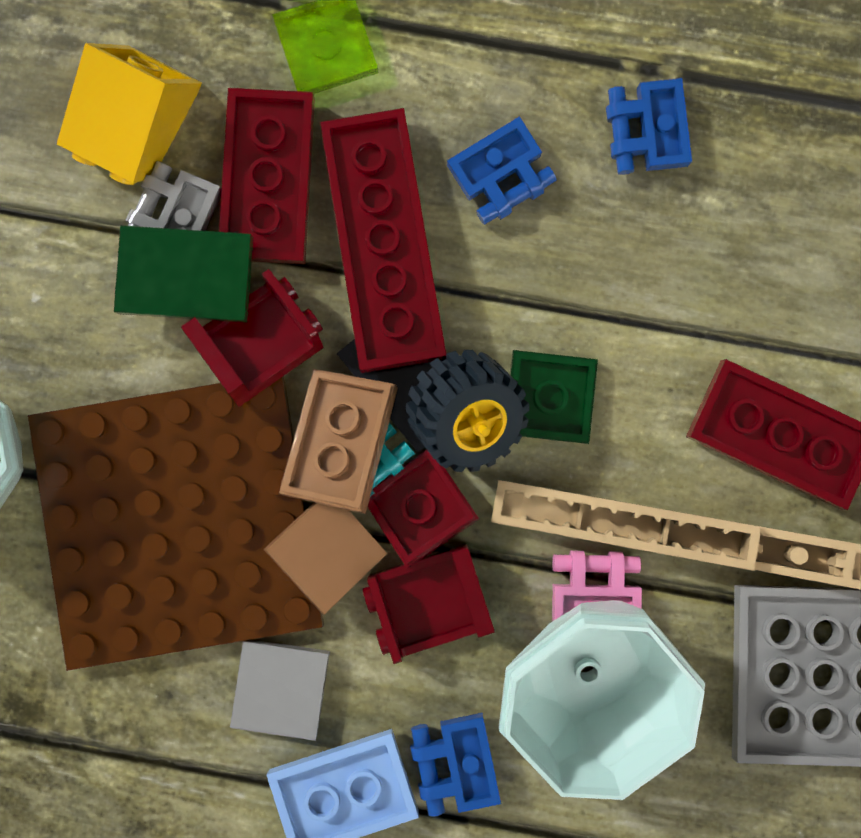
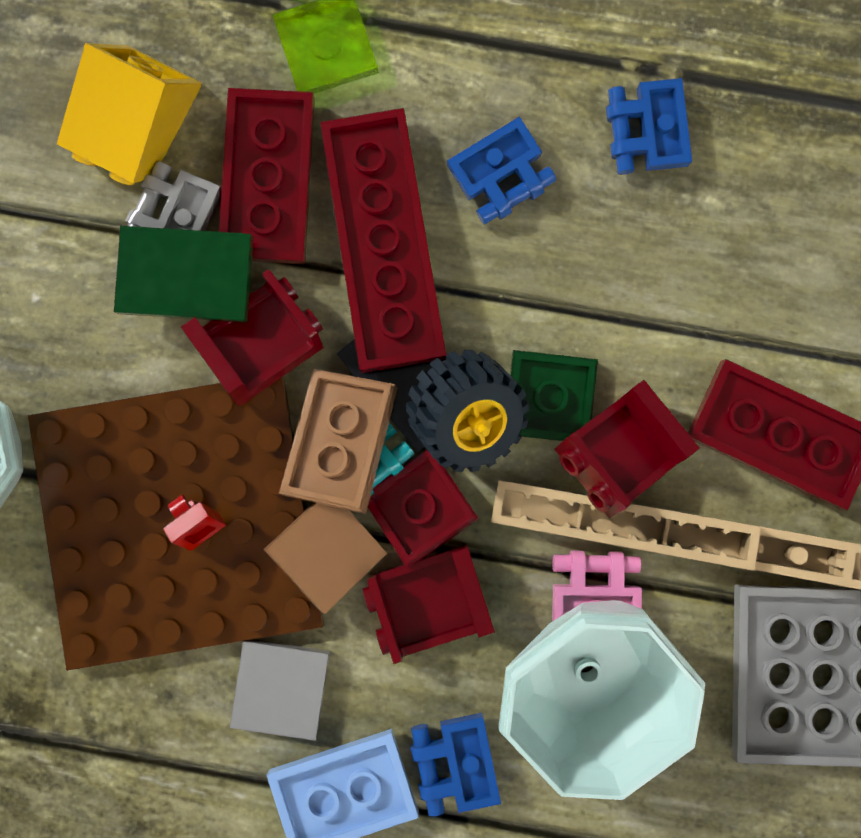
none -> red tile [163,495,226,551]
none -> dark red panel [554,380,700,518]

